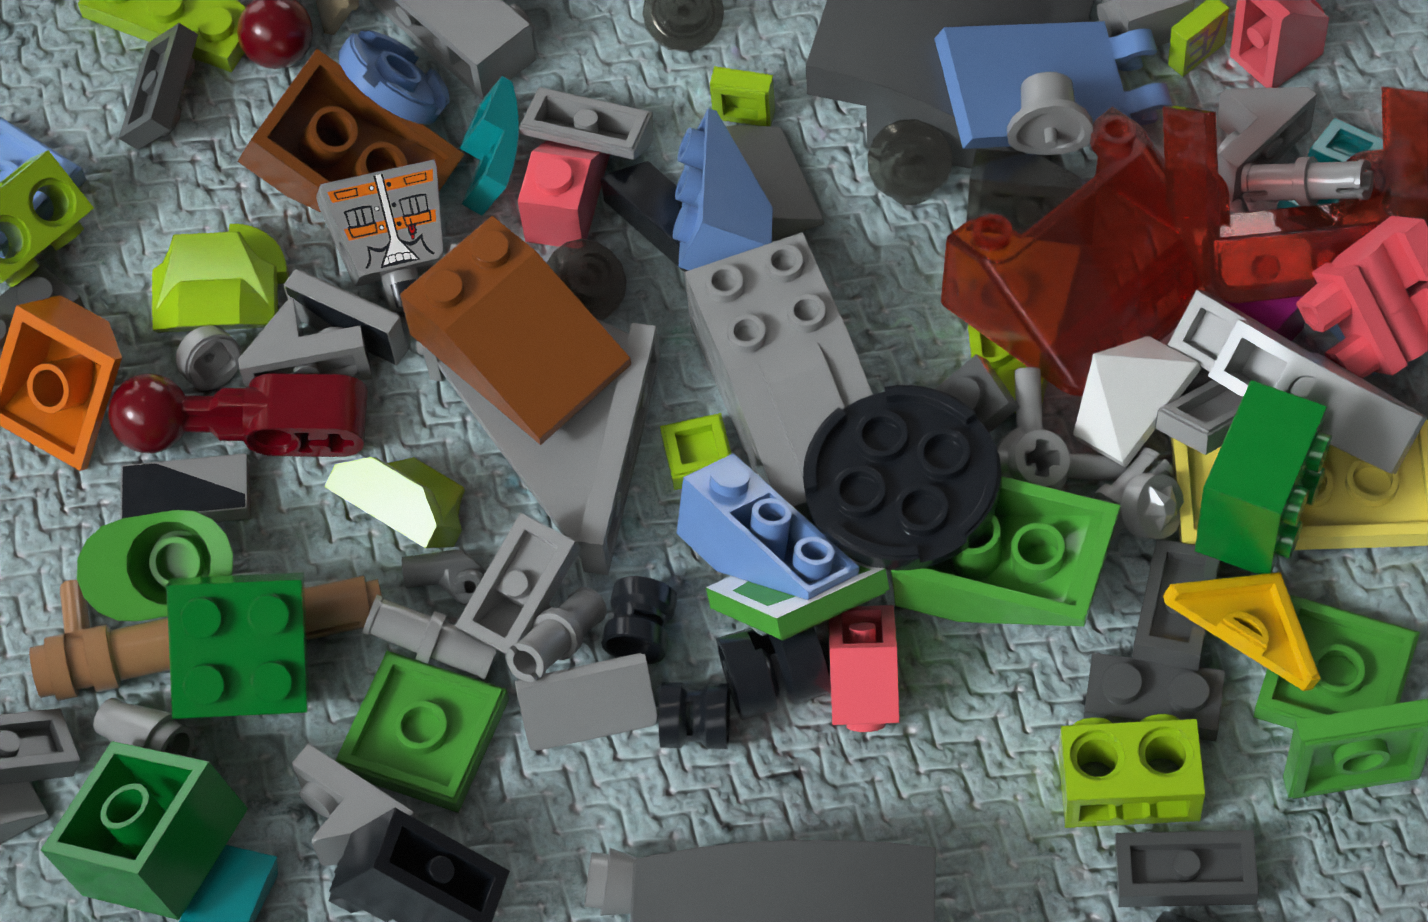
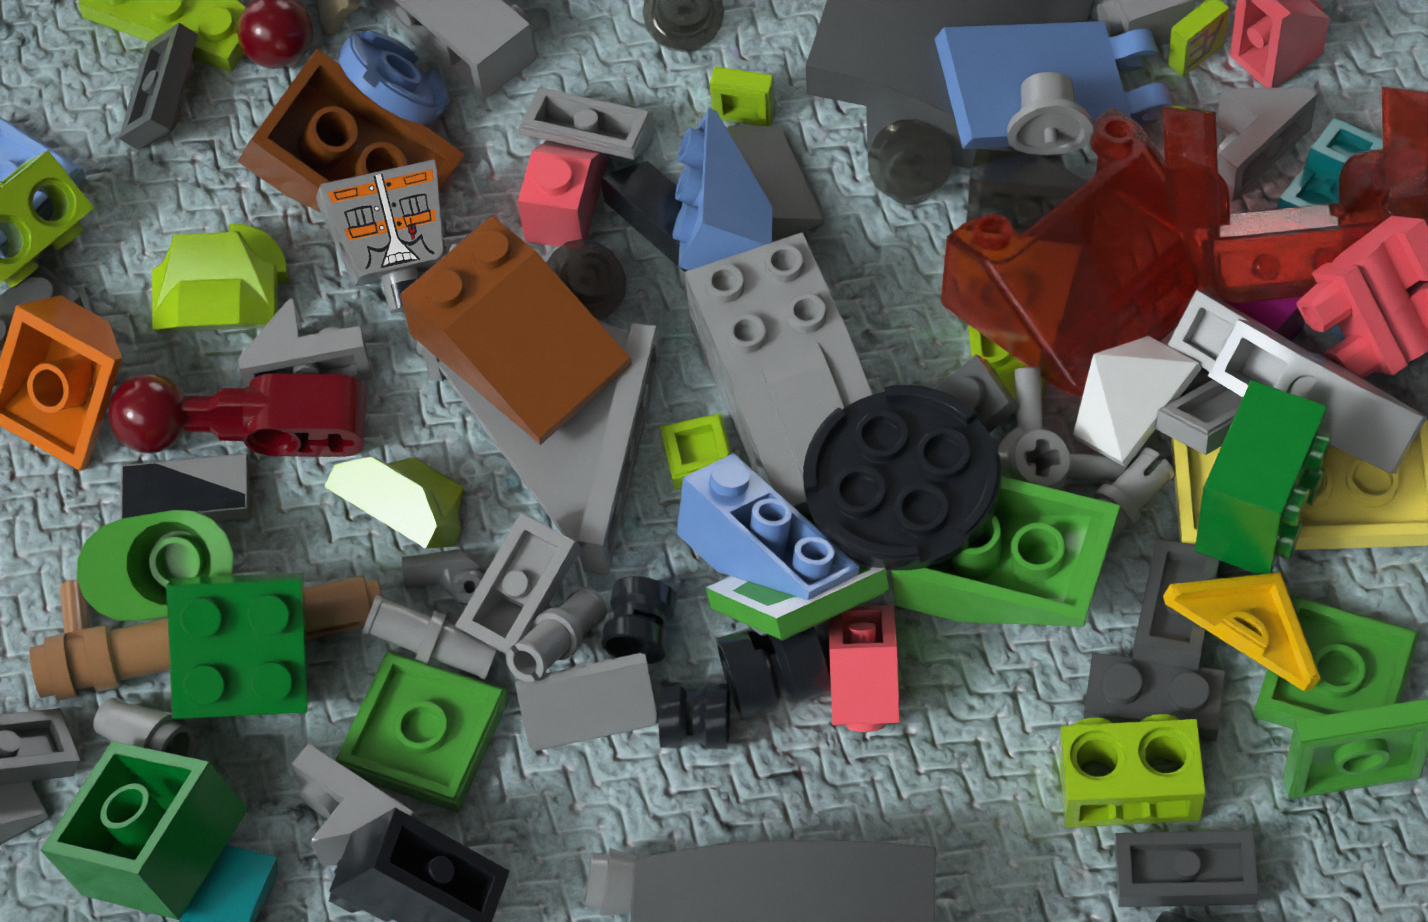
light grey tile [176,325,241,390] -> none
light grey tile [284,269,408,366] -> none
teal slope [460,76,519,216] -> none
light grey tile [1121,473,1184,539] -> none
light grey pin [1241,156,1374,206] -> none

